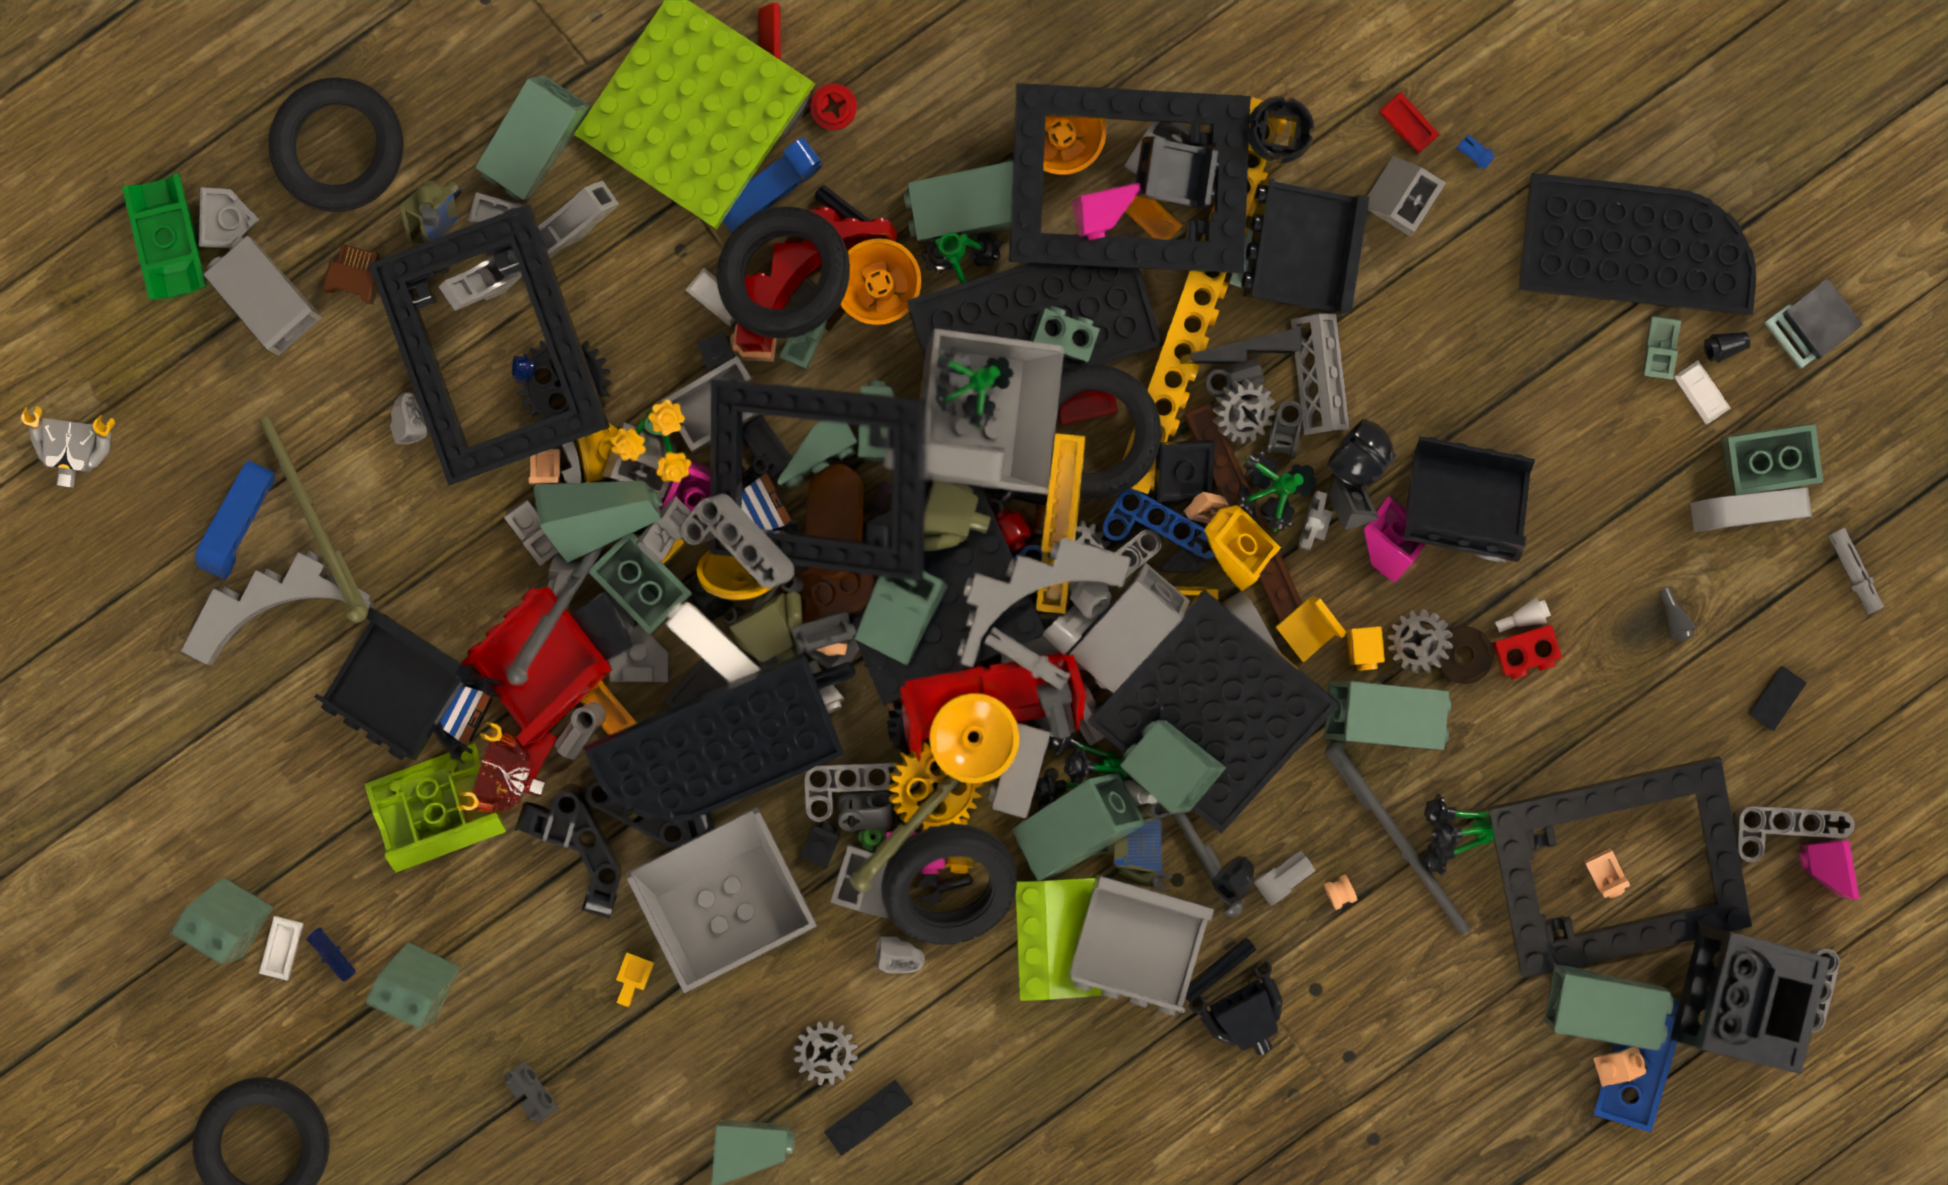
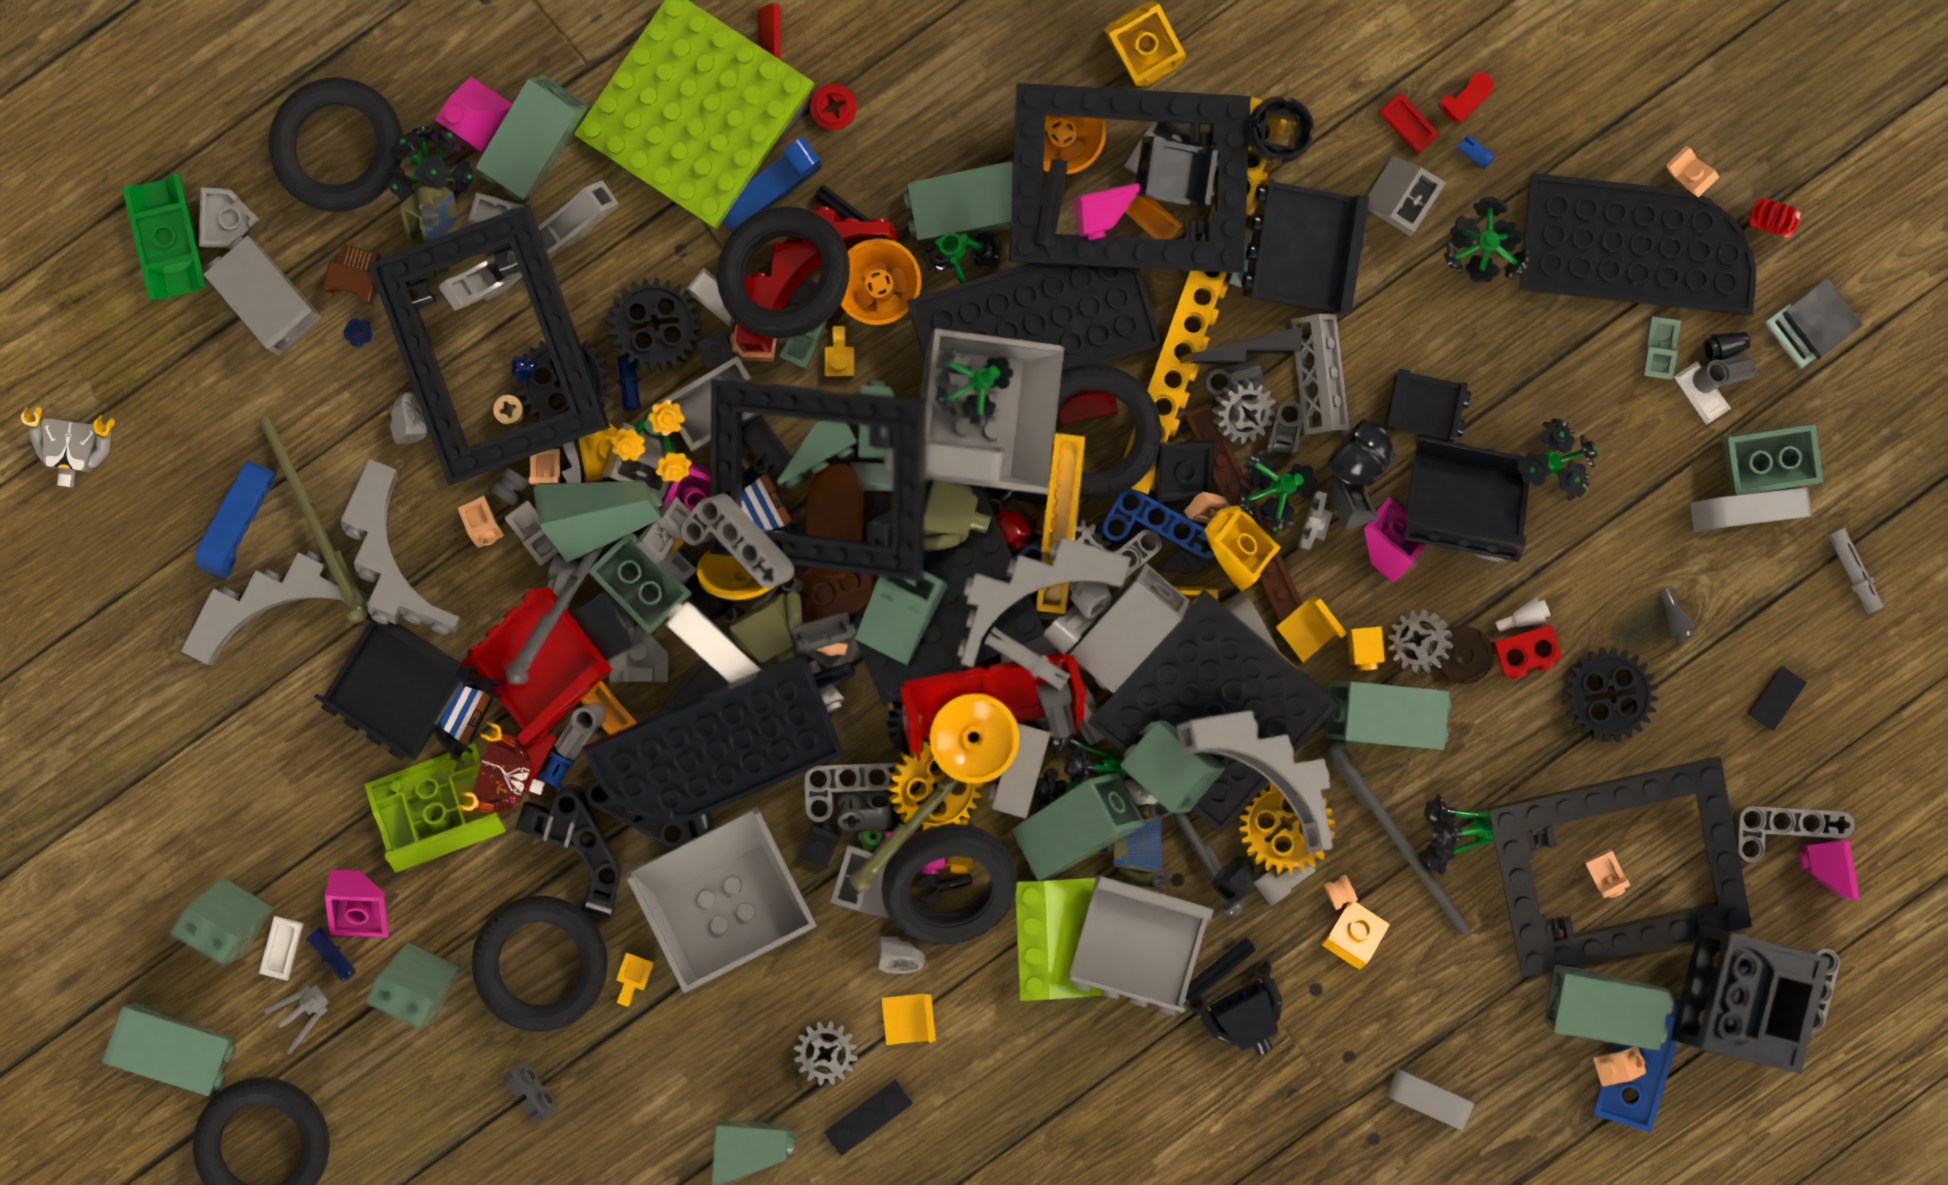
sand green brick [1029,306,1100,364] -> none
none -> sand green slope [102,1002,236,1096]
none -> light grey plant [263,984,330,1054]
none -> dark pink slope [325,869,389,938]
none -> light grey arch [341,459,460,636]
none -> clear blue plate [344,318,373,347]
none -> black plant [388,126,473,200]
none -> dark pink slope [434,77,513,154]
none -> light nougat bracket [458,496,504,548]
none -> black tyre [472,896,608,1032]
none -> dark grey wheel [490,466,529,506]
none -> tan wheel [493,395,525,426]
none -> blue bush [538,751,574,789]
none -> black gear [606,277,702,373]
none -> clear blue axle [617,354,642,411]
none -> dark grey slope [661,548,698,584]
none -> yellow plate [825,326,855,377]
none -> light aqua tile [850,461,893,491]
none -> yellow piece [882,993,936,1045]
none -> black axle [1036,159,1068,247]
none -> yellow slope [1103,1,1186,86]
none -> light grey arch [1177,711,1333,853]
none -> yellow gear [1239,782,1335,875]
none -> yellow piece [1322,902,1390,970]
none -> black panel [1384,368,1471,443]
none -> light grey beam [1385,1068,1475,1130]
none -> red leg [1437,72,1494,126]
none -> black plant [1444,197,1530,282]
none -> black plant [1517,418,1598,501]
none -> black gear [1561,647,1659,742]
none -> light nougat bracket [1667,146,1719,197]
none -> dark grey piece [1693,354,1756,393]
none -> red gear [1748,198,1801,238]

